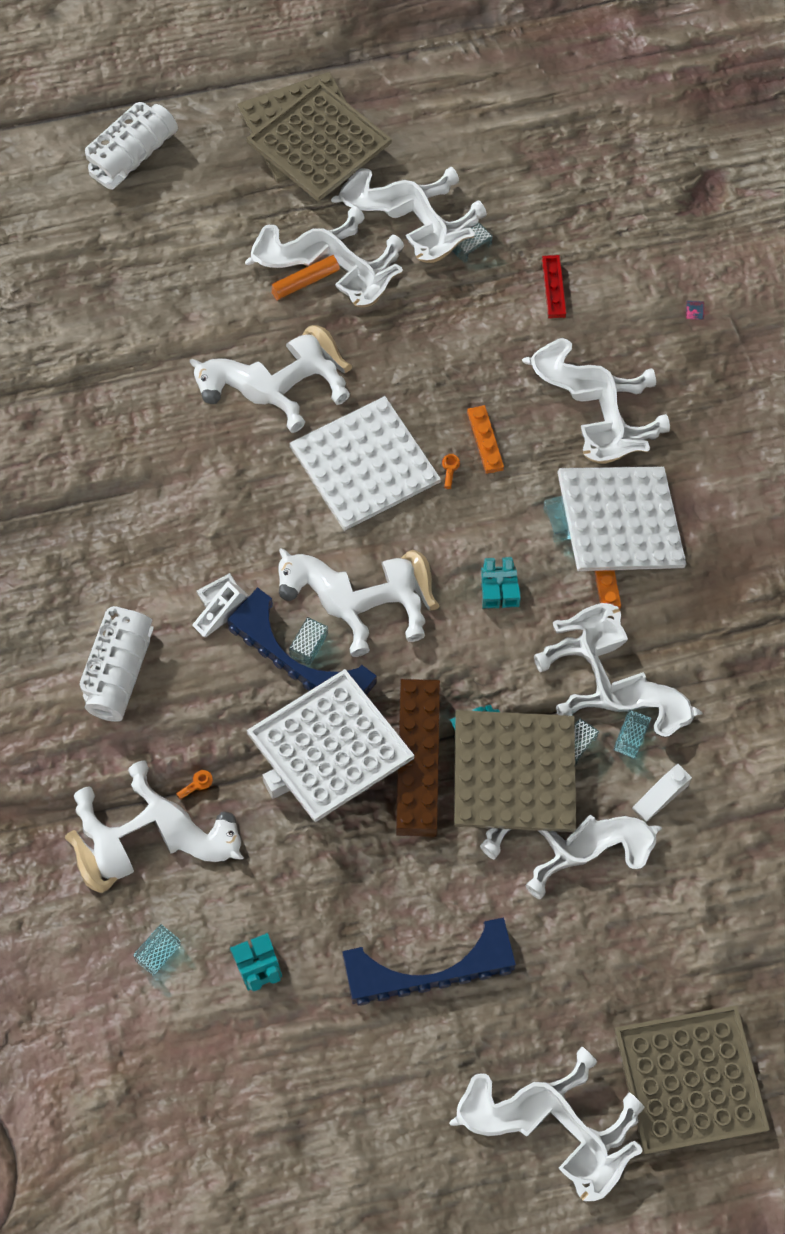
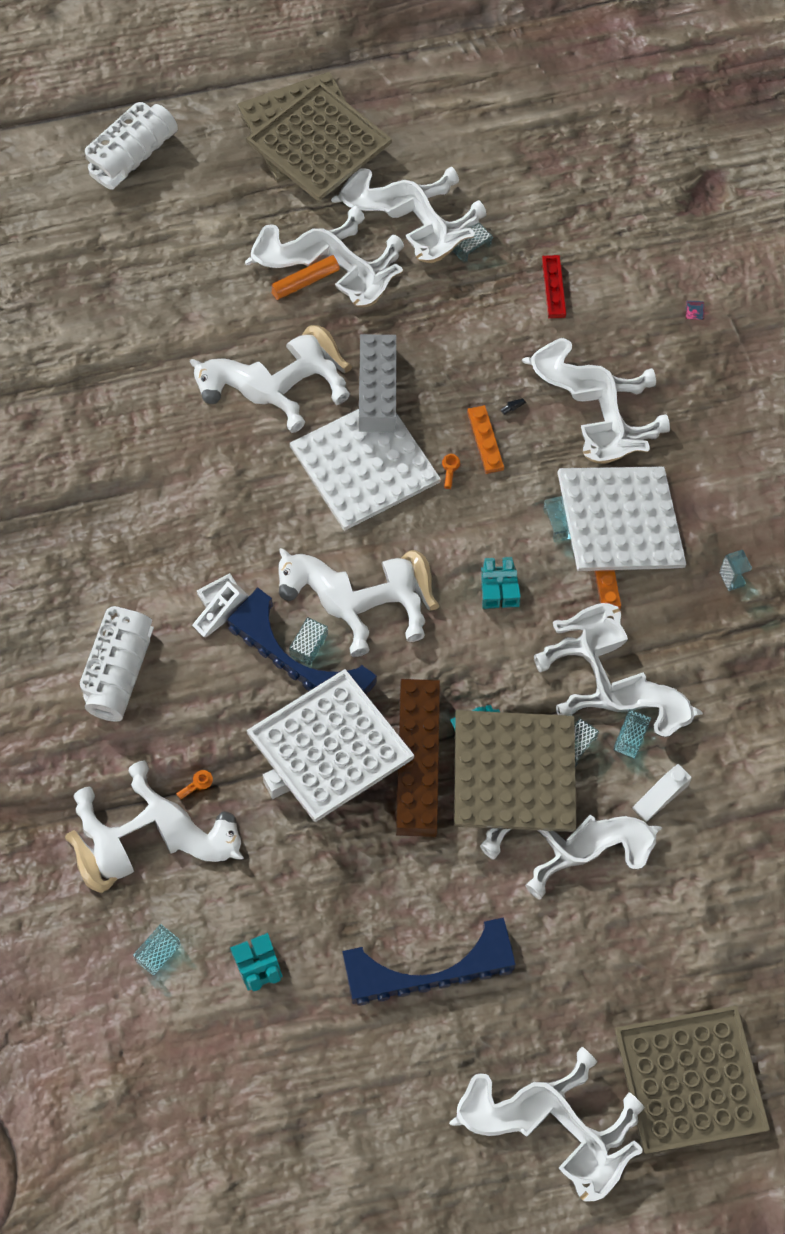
none -> light grey brick [359,334,396,432]
none -> black bar [500,398,526,415]
none -> clear light blue panel [719,550,752,591]

